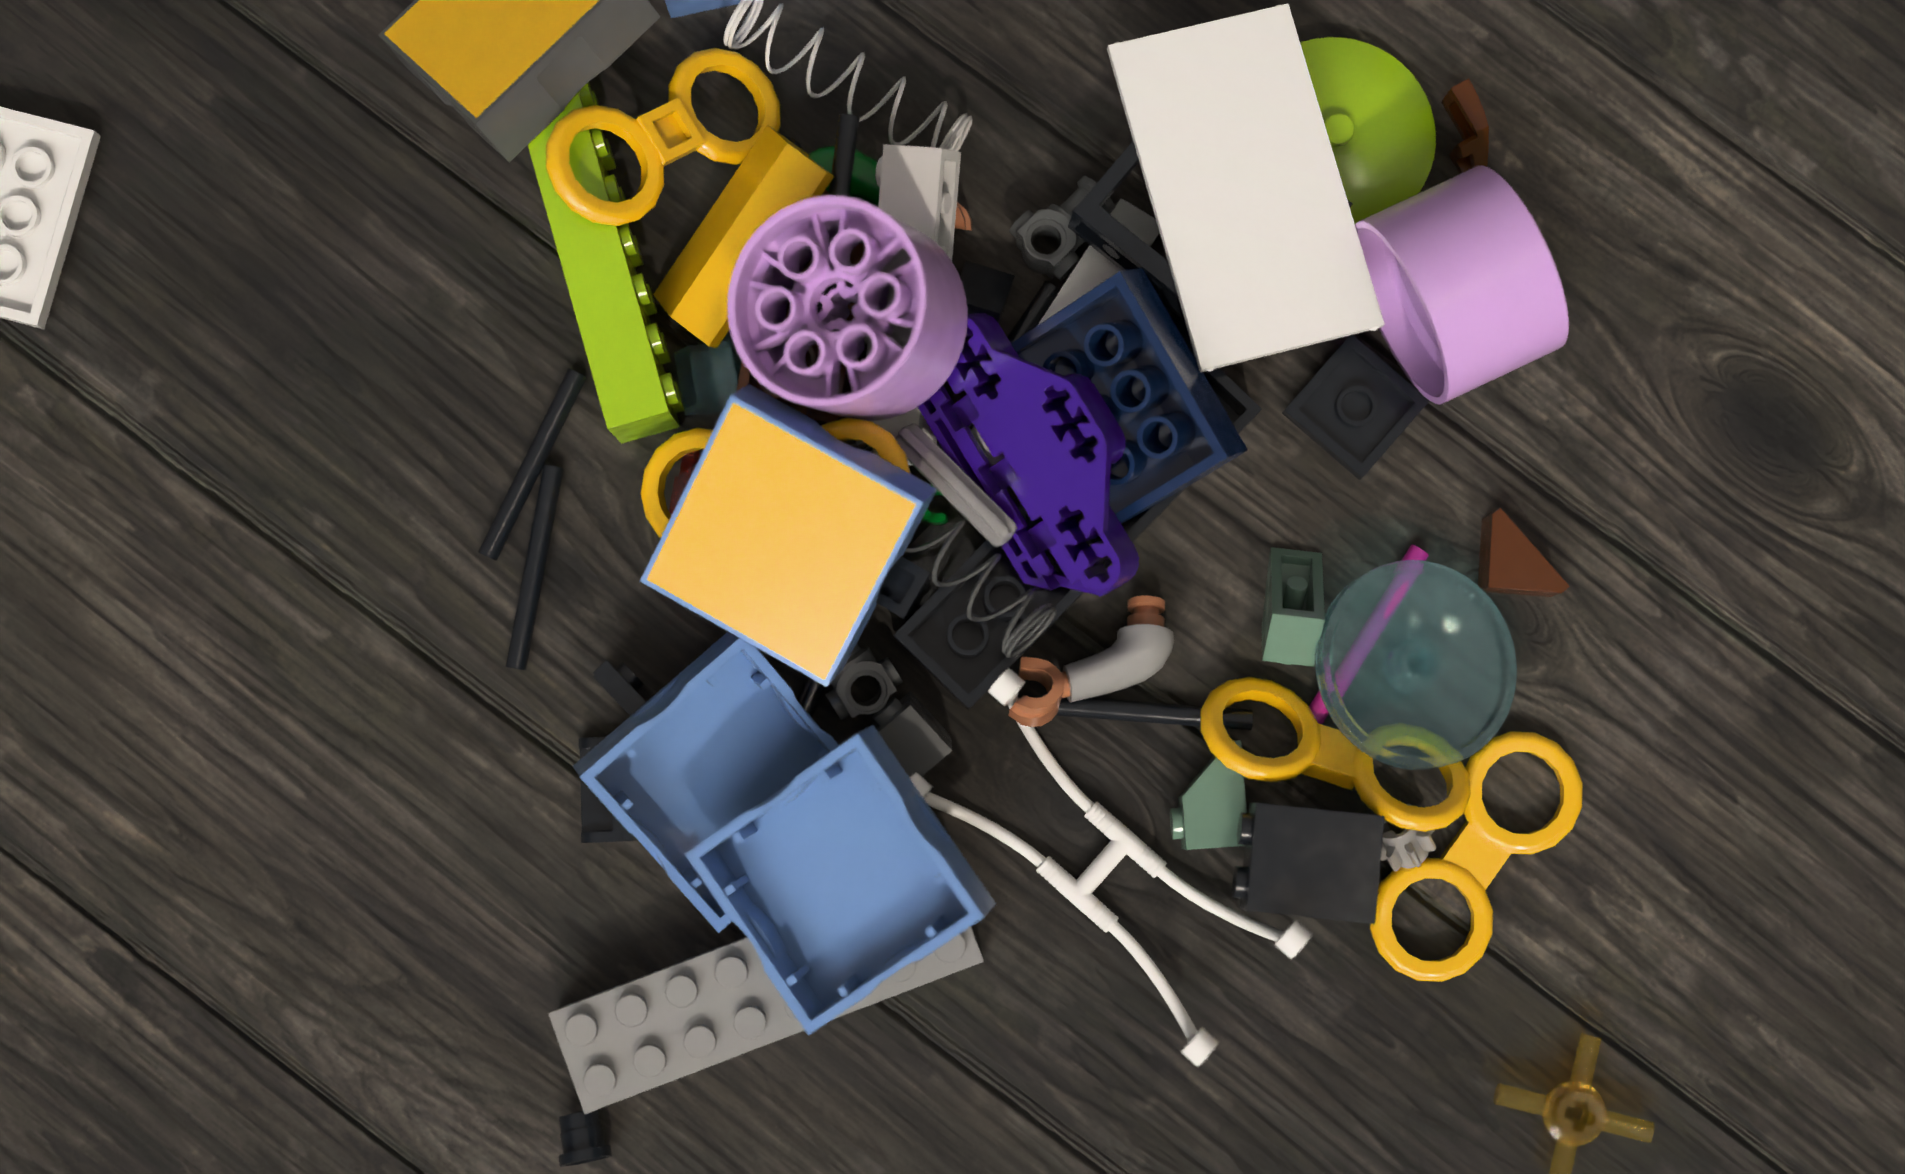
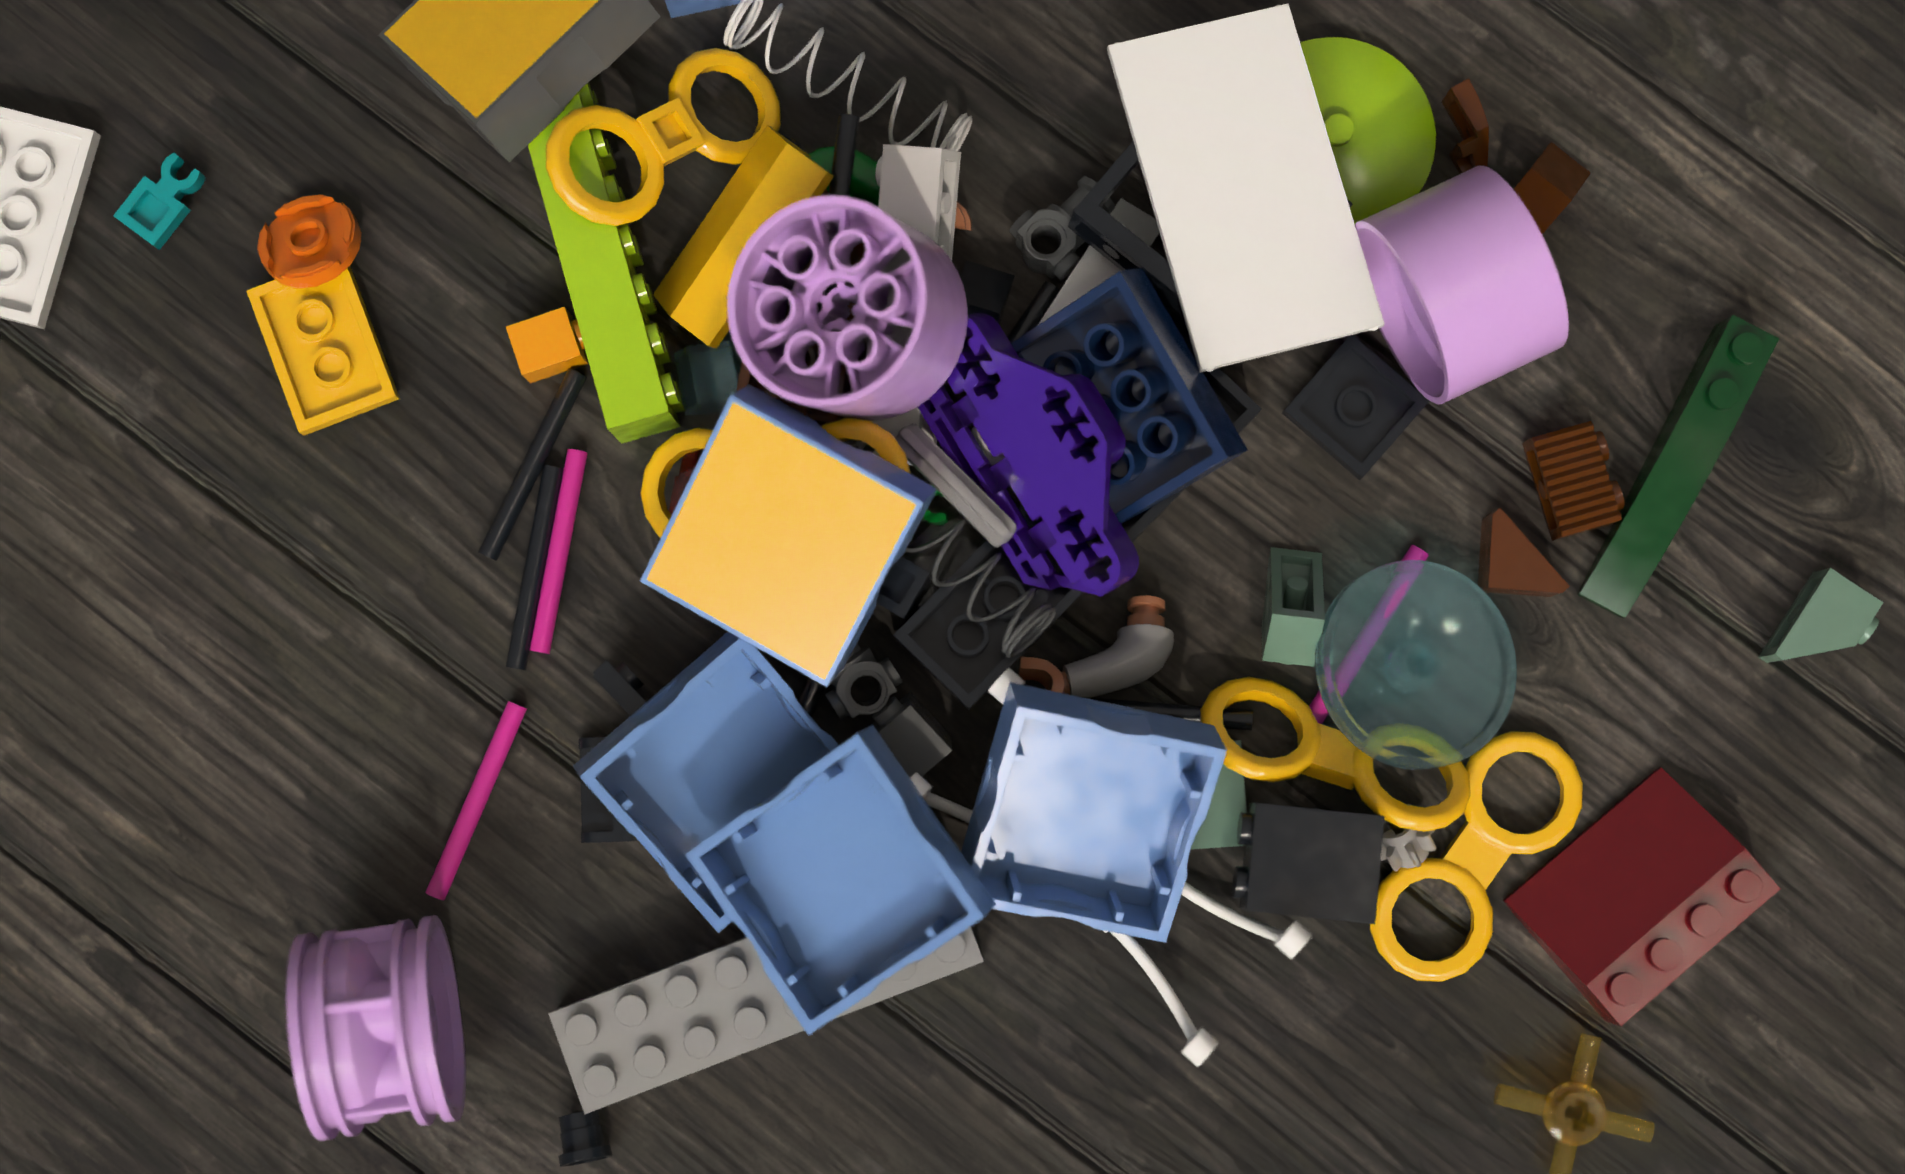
none -> teal plate [113,153,205,250]
none -> yellow plate [246,266,400,436]
none -> orange tile [257,194,362,289]
none -> lavender wheel [286,915,466,1141]
none -> dark pink bar [425,701,527,900]
none -> light orange brick [506,307,588,383]
none -> dark pink bar [529,449,588,654]
none -> medium blue tile [961,682,1227,943]
none -> dark red slope [1502,767,1781,1026]
none -> reddish brown slope [1513,142,1591,234]
none -> reddish brown brick [1522,421,1625,541]
none -> dark green slope [1577,315,1779,618]
none -> sand green slope [1758,568,1884,663]

